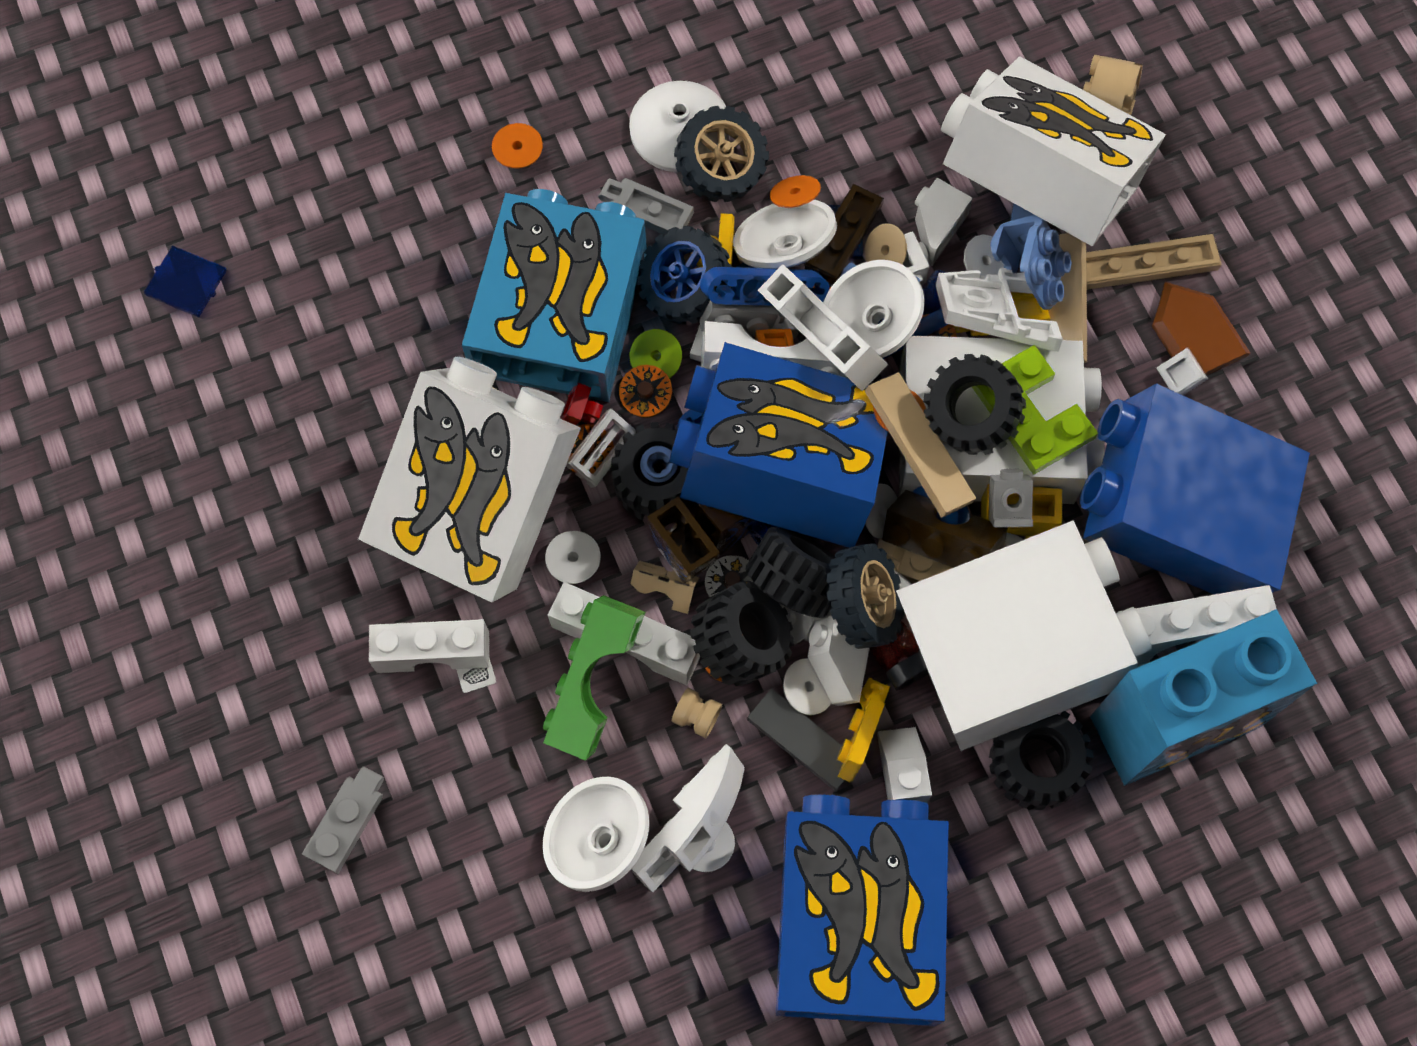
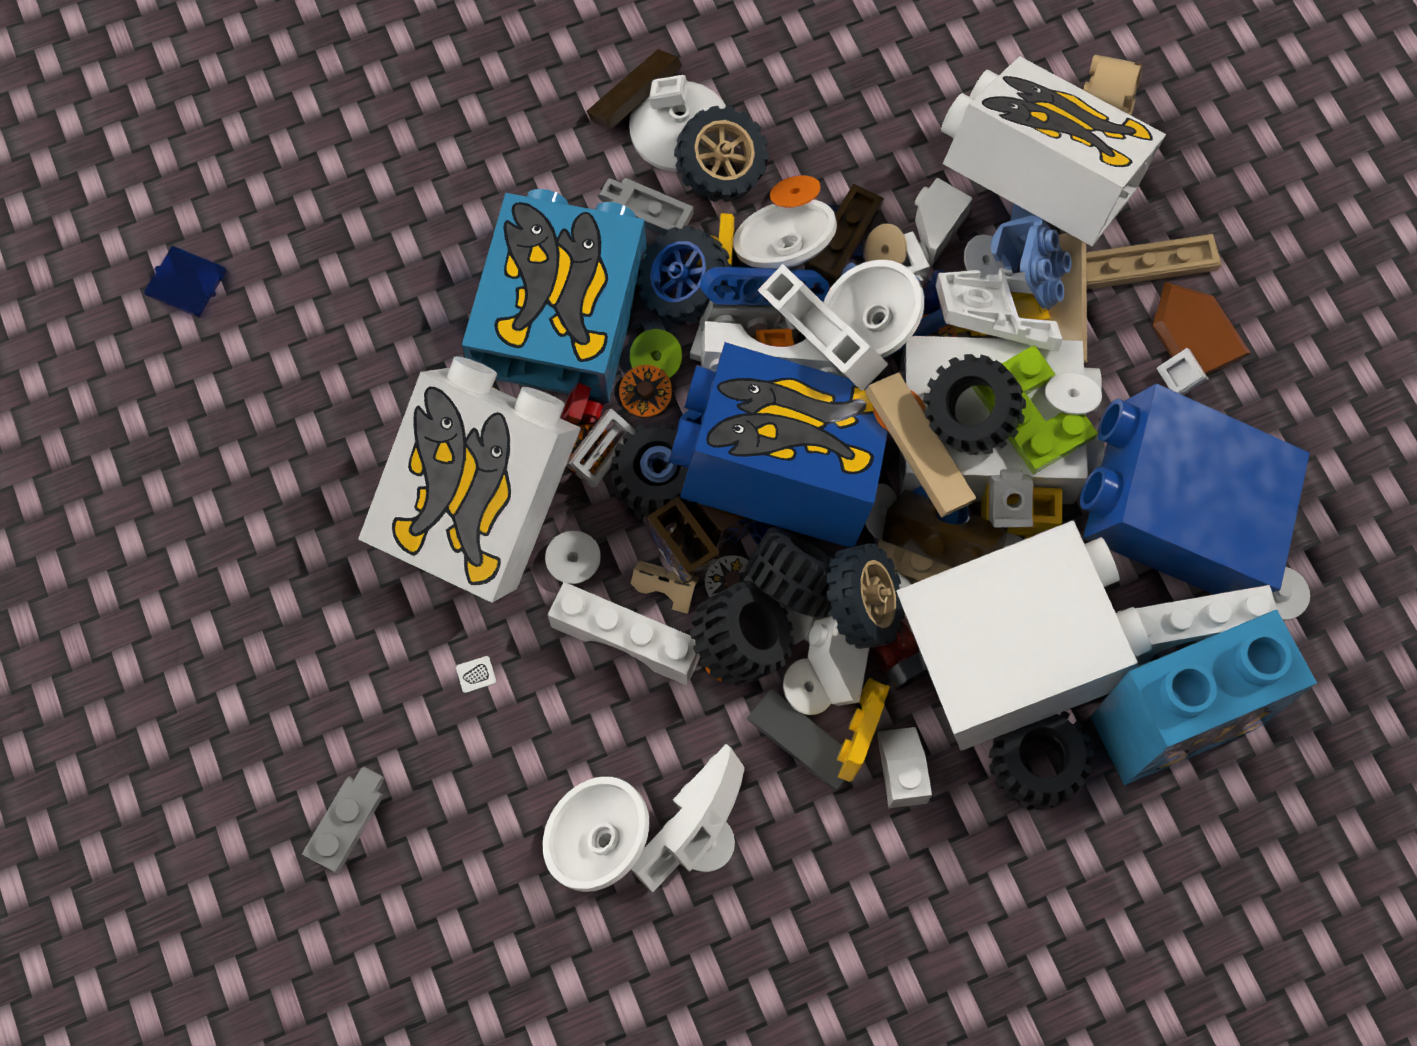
white arch [369,619,489,673] -> none
orange piece [492,123,543,169] -> none
bright green arch [543,595,646,761] -> none
tan wheel [671,688,722,738] -> none
brick [775,795,949,1026] -> none
none -> dark brown tile [586,49,682,129]
none -> white tile [649,75,688,109]
none -> white piece [1045,373,1102,415]
none -> white piece [1272,567,1310,620]

